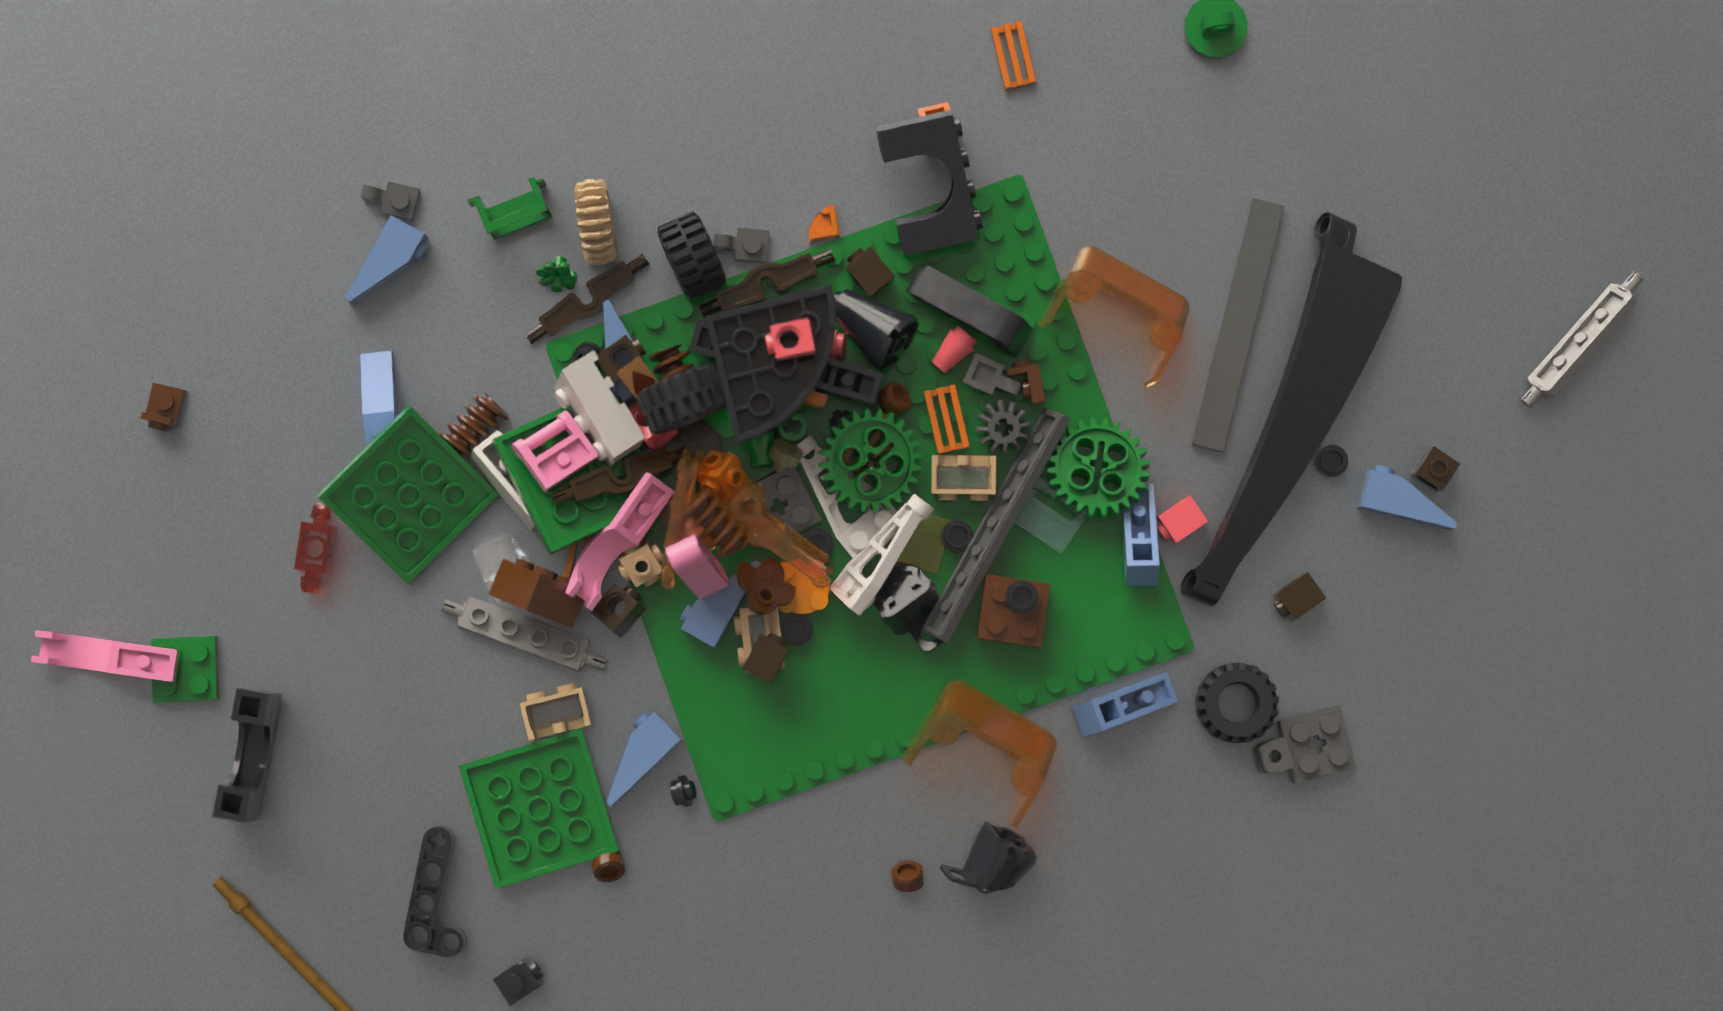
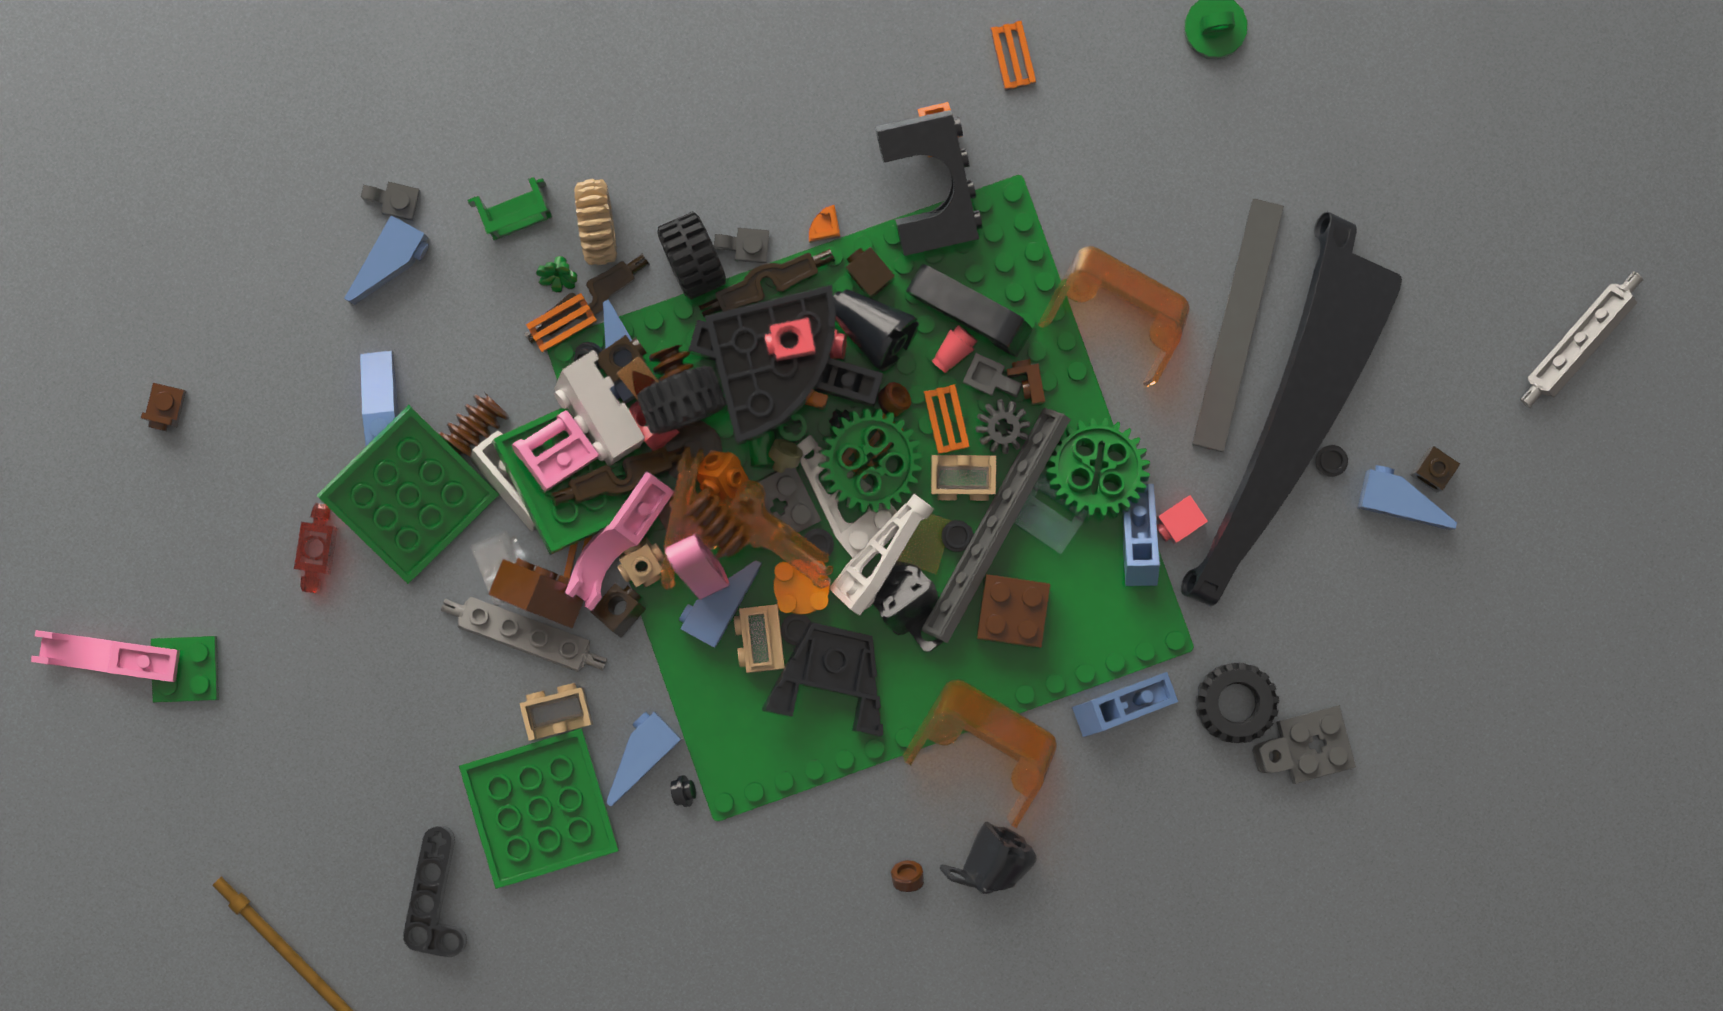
black arch [212,688,282,823] -> none
black bracket [493,957,544,1006] -> none
reddish brown tile [592,851,625,882] -> none
reddish brown plate [737,558,796,615] -> none
dark brown brick [742,632,790,684] -> none
black plate [1005,581,1038,613] -> none
dark brown brick [1273,572,1326,621] -> none
none -> orange tile [526,293,597,353]
none -> black wing [762,622,884,737]

